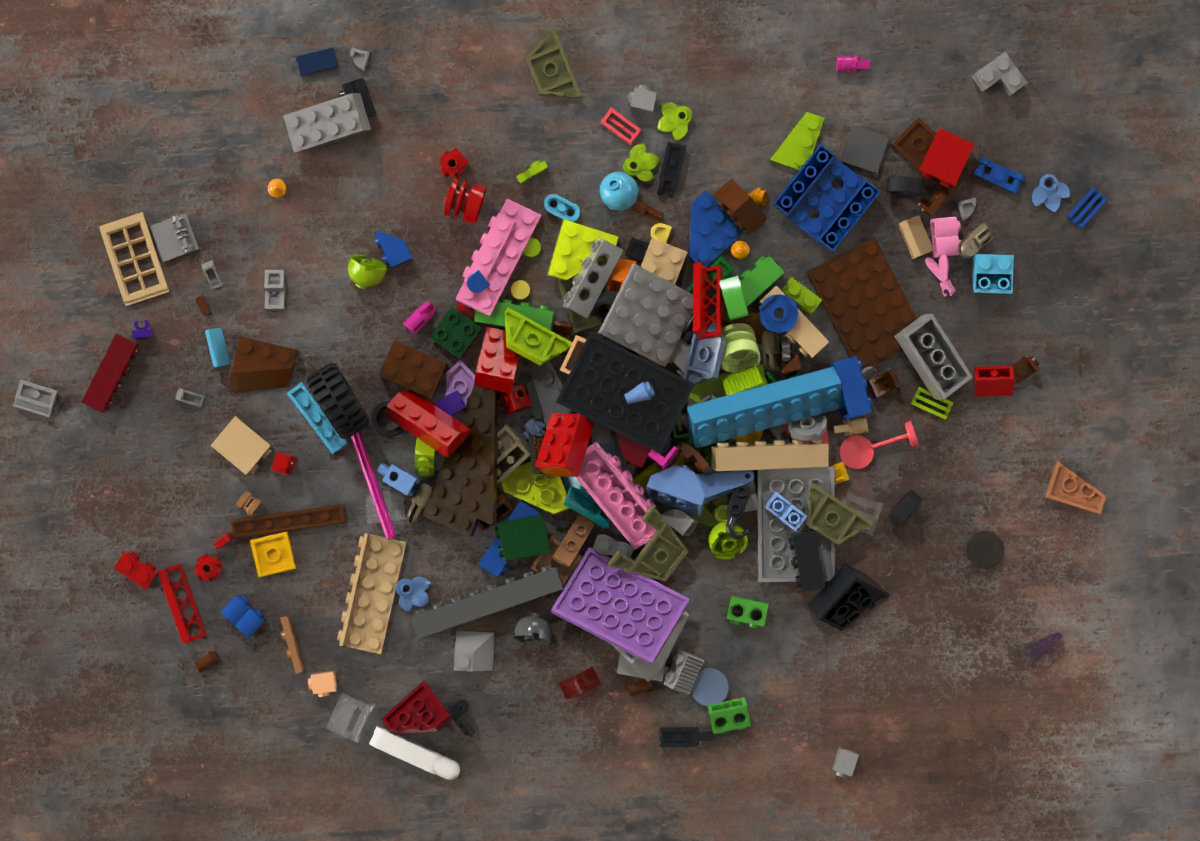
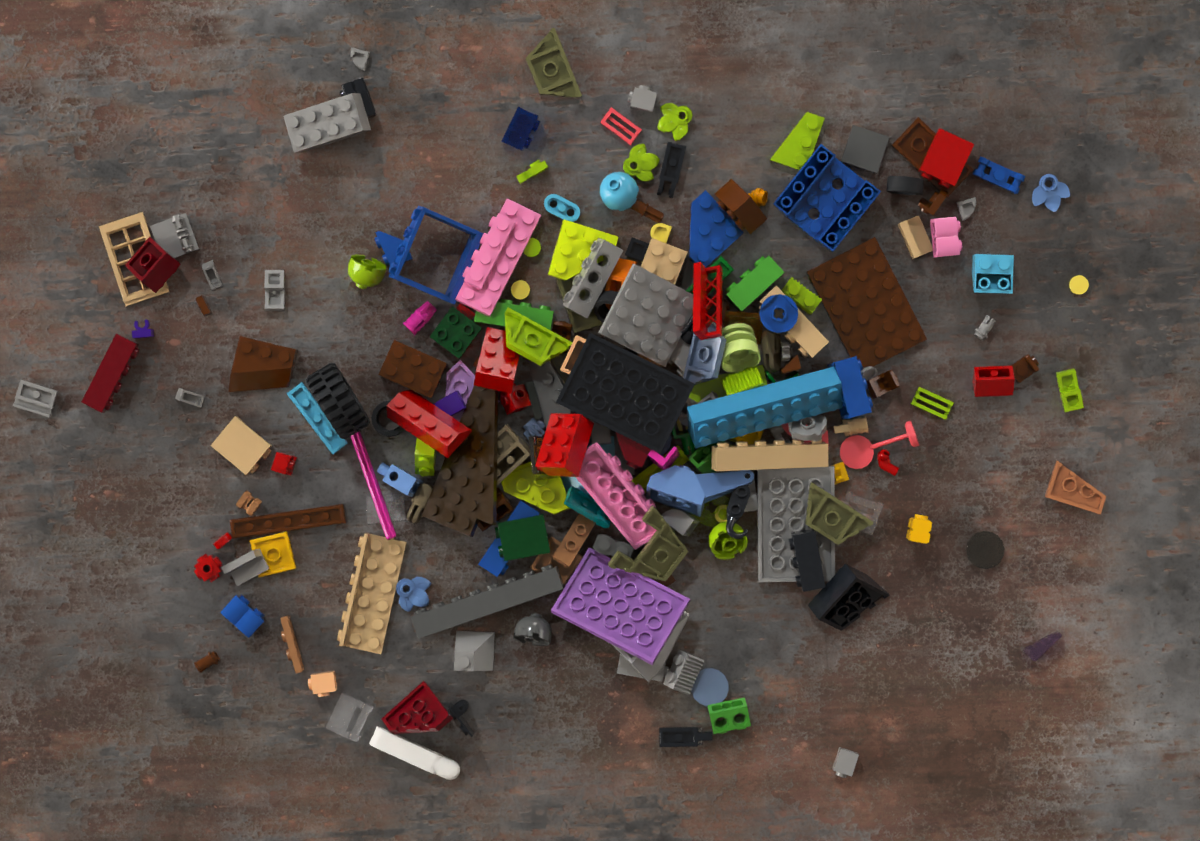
red brick [114,551,158,589] -> none
red fence [157,563,207,644] -> none
medium azure slope [205,328,230,368] -> none
light orange plate [268,179,287,198] -> none
dark blue tile [296,48,338,76] -> none
red brick [439,148,469,179] -> none
red wheel [444,177,487,225] -> none
blue tile [467,269,490,293] -> none
clear red slope [558,666,601,700] -> none
medium blue cone [624,381,655,405] -> none
reddish brown pin [628,680,653,697] -> none
reddish brown slope [678,441,714,476] -> none
bright green slope [720,276,749,321] -> none
bright green brick [726,595,769,629] -> none
light orange plate [730,241,750,260] -> none
light blue slope [764,491,807,531] -> none
dark pink hinge [836,55,871,73] -> none
black tyre [888,490,923,526] -> none
light grey brick [894,314,973,399] -> none
bright pink piece [925,254,956,297] -> none
dark tan arm [957,223,993,258] -> none
light grey brick [972,52,1028,96] -> none
blue tile [1067,187,1107,229] -> none
none -> dark red slope [125,237,181,293]
none -> light grey panel [221,548,269,586]
none -> blue window [388,206,484,305]
none -> clear blue bracket [502,107,541,152]
none -> red arm [877,449,899,476]
none -> yellow brick [906,514,932,544]
none -> light grey pin [974,315,996,341]
none -> lime slope [1055,368,1084,412]
none -> light yellow tile [1069,275,1089,295]

